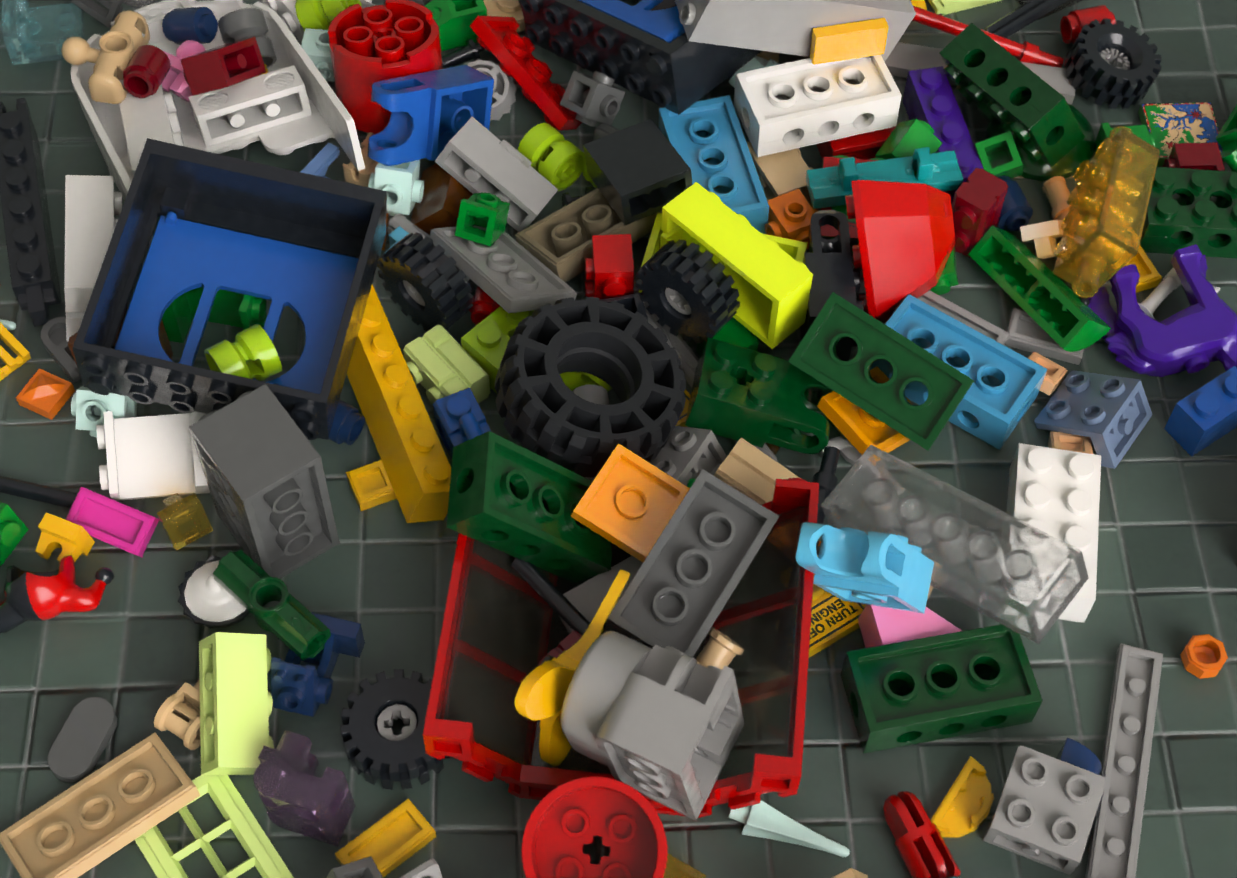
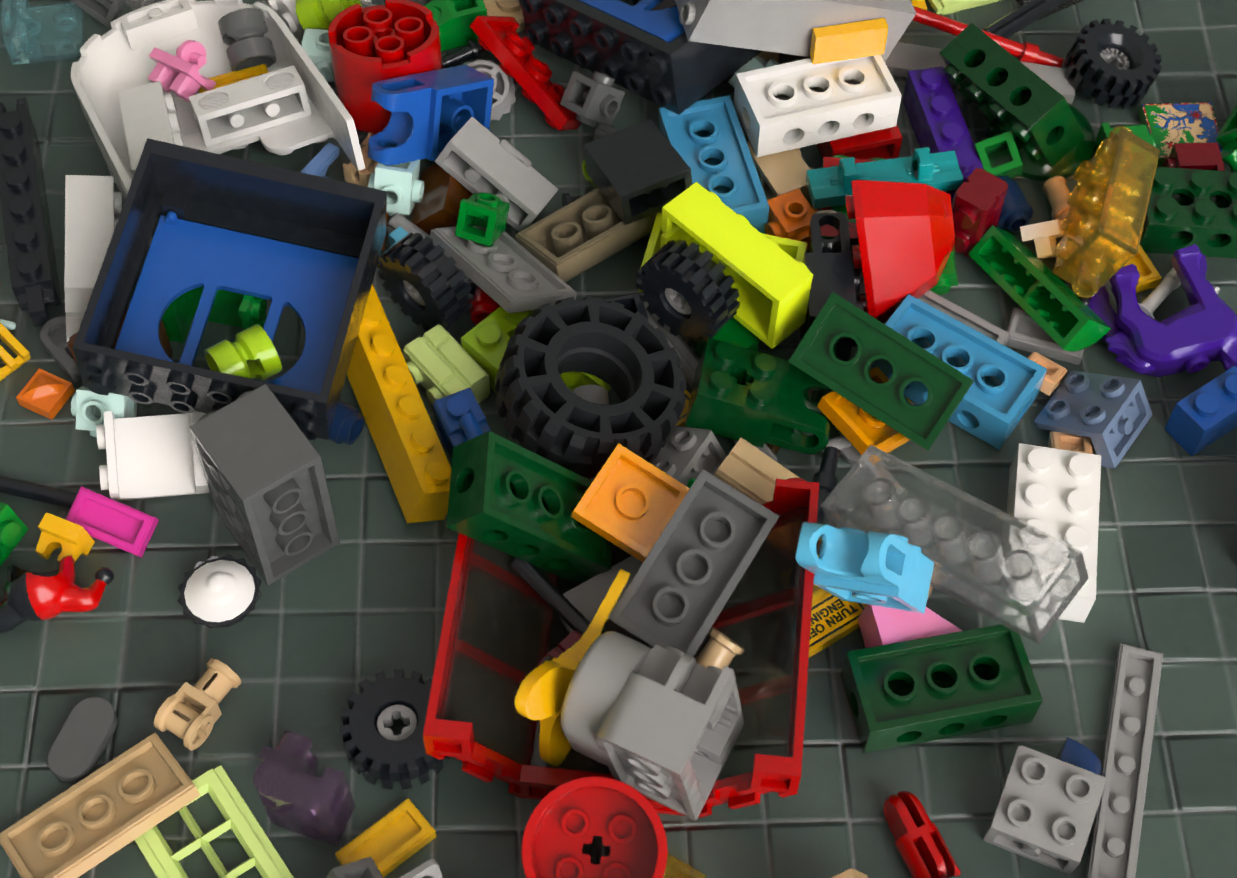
tan piece [61,10,150,104] -> none
dark red brick [123,45,170,98] -> none
clear yellow tile [157,493,213,551] -> none
dark blue brick [162,7,218,45] -> none
dark red brick [180,37,267,96] -> none
yellowish green brick [199,632,274,775] -> none
dark green piece [213,550,331,660] -> none
dark blue tile [267,612,365,717] -> none
yellow tile [346,460,397,511] -> none
lime wheel [517,122,585,191] -> none
red brick [585,234,634,299] -> none
light aqua piece [728,799,850,857] -> none
green brick [875,119,942,177] -> none
yellow tile [930,756,994,838] -> none
red brick [1060,5,1116,44] -> none
orange tile [1180,634,1228,679] -> none

